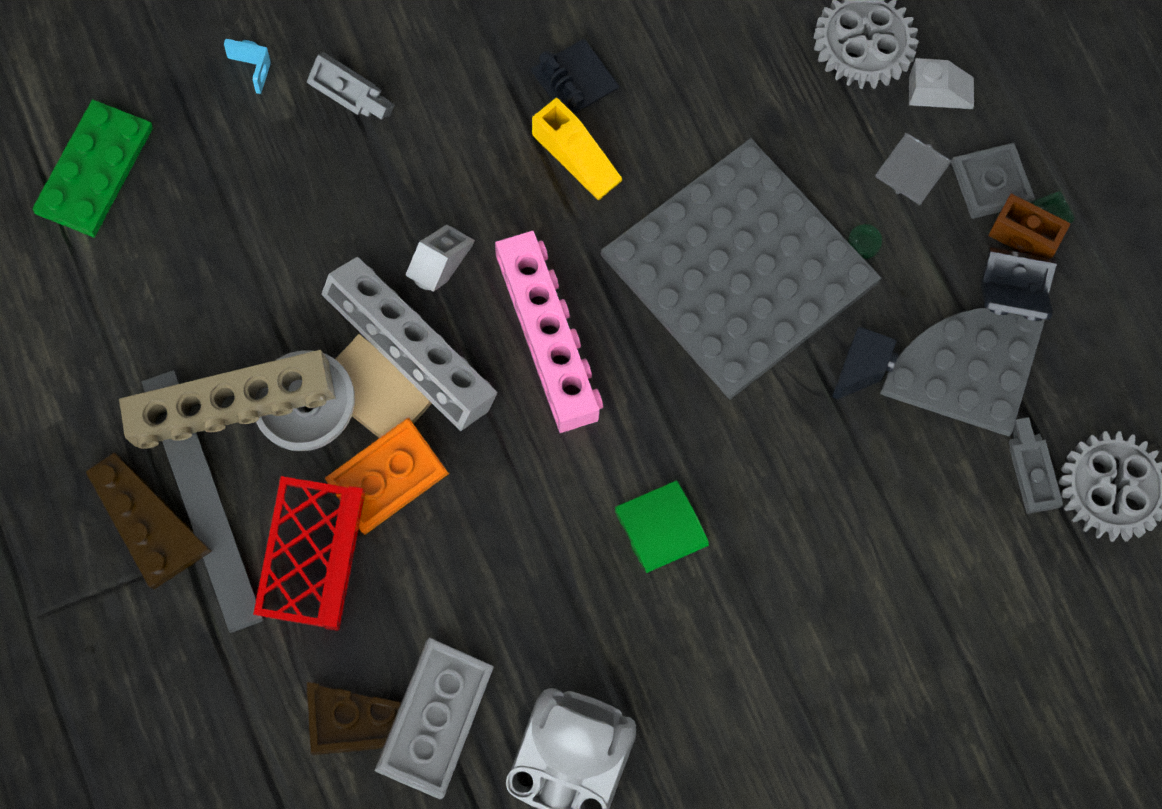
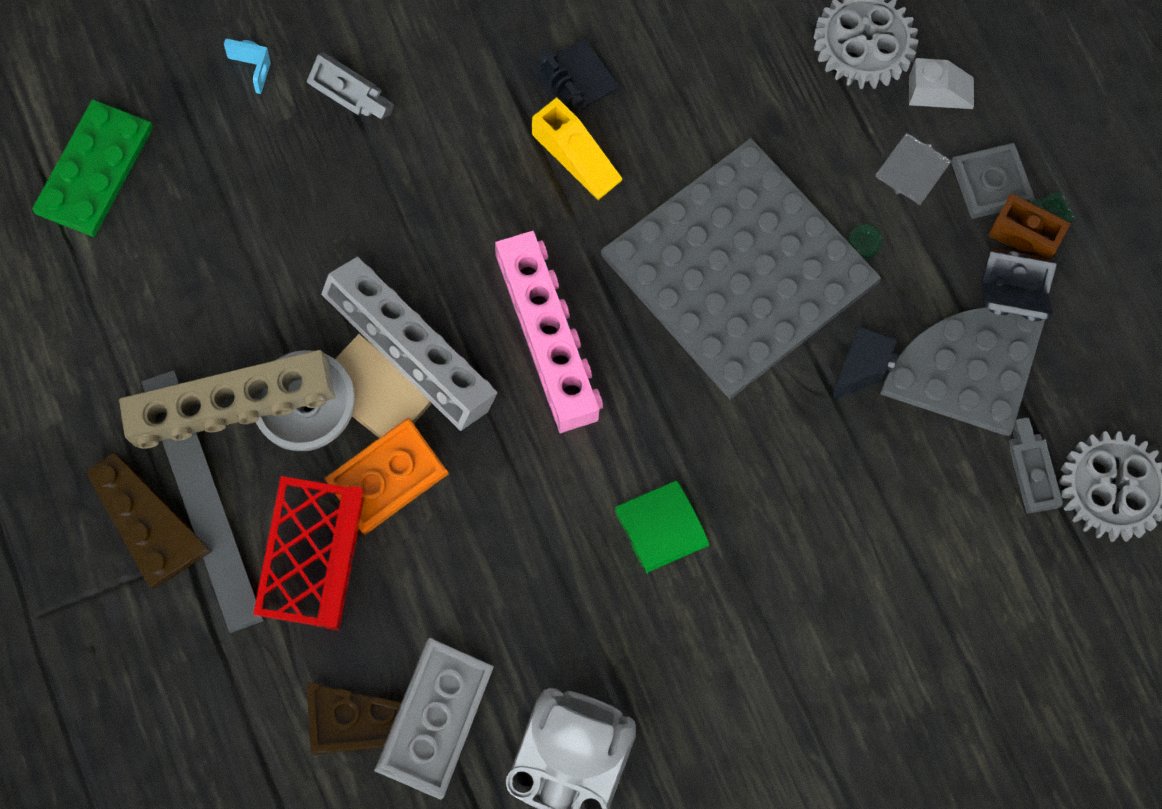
light grey slope [406,225,475,292] -> none

